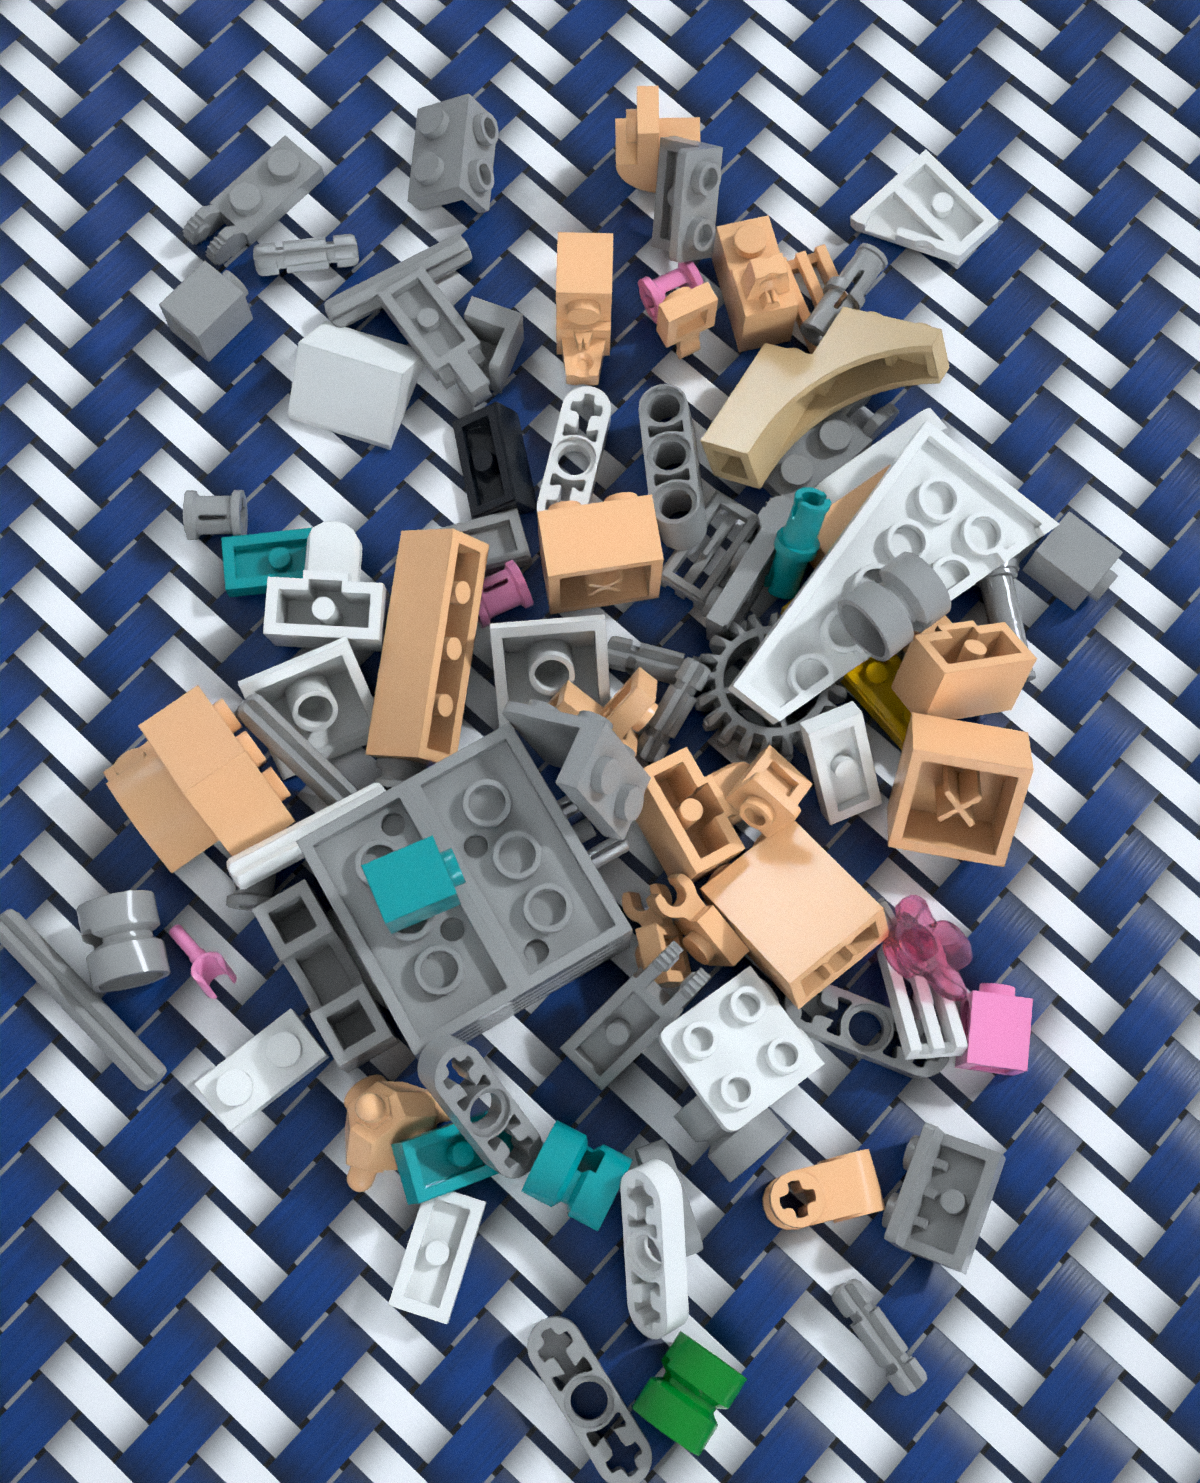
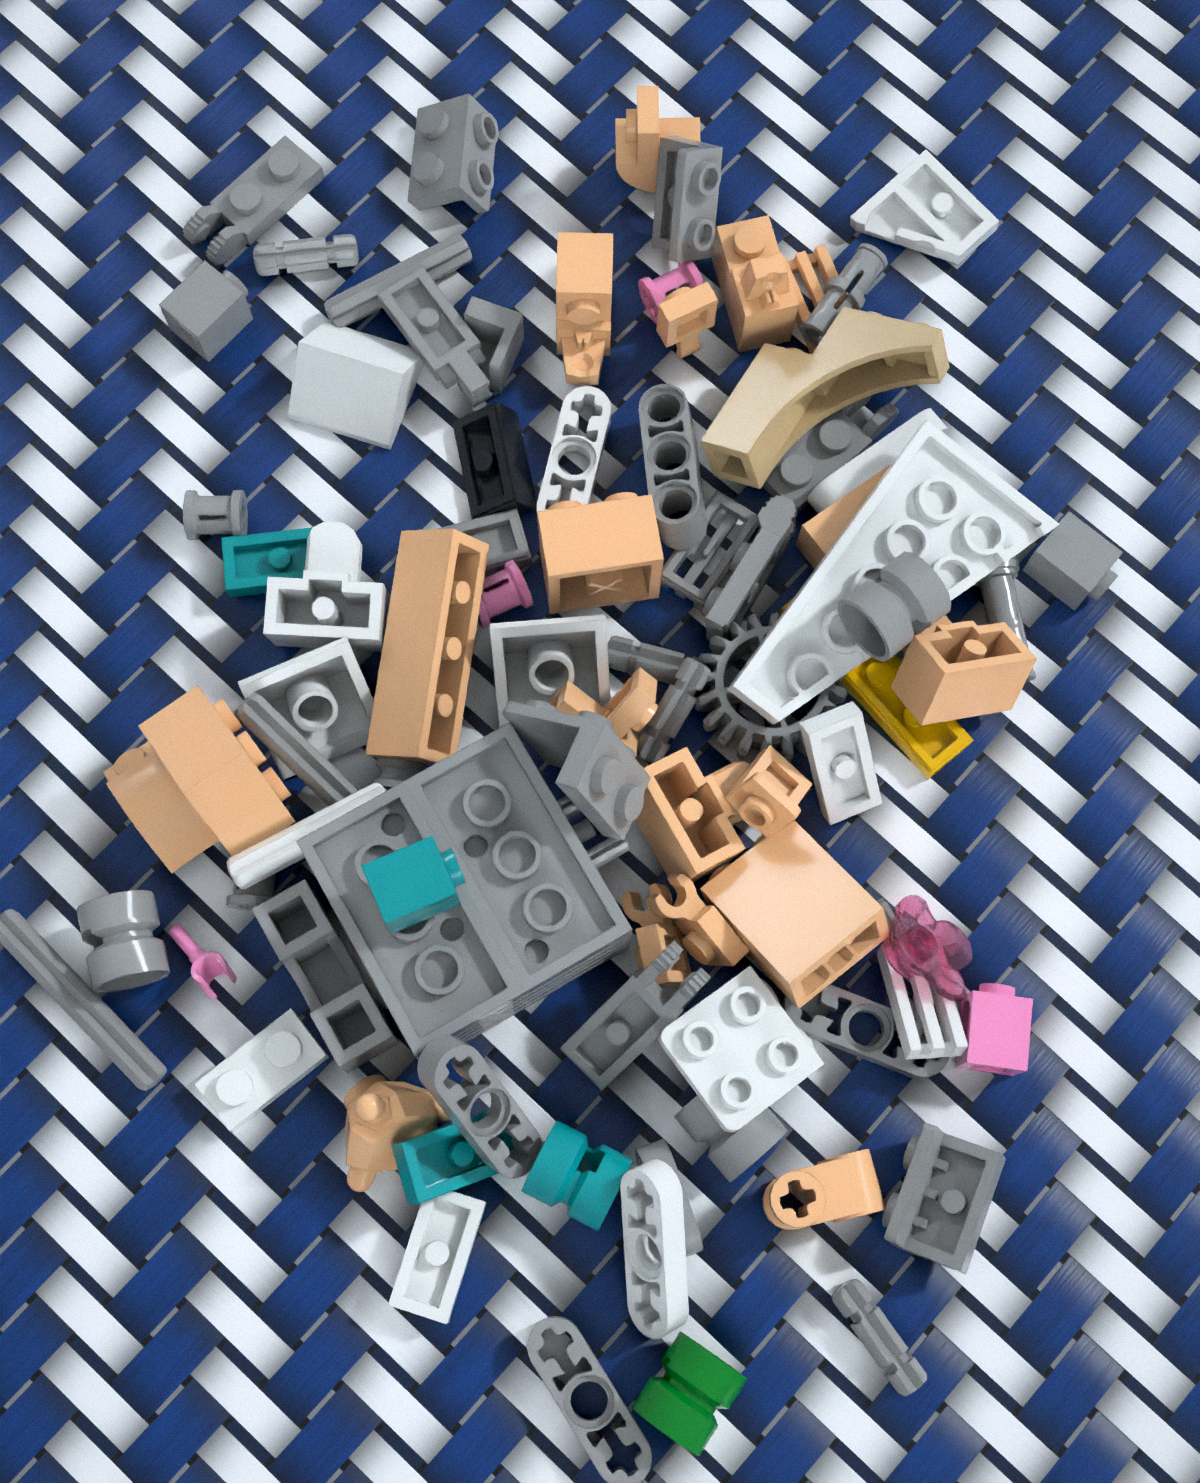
teal pin [764,487,831,599] -> none
light nougat brick [887,712,1034,867] -> none

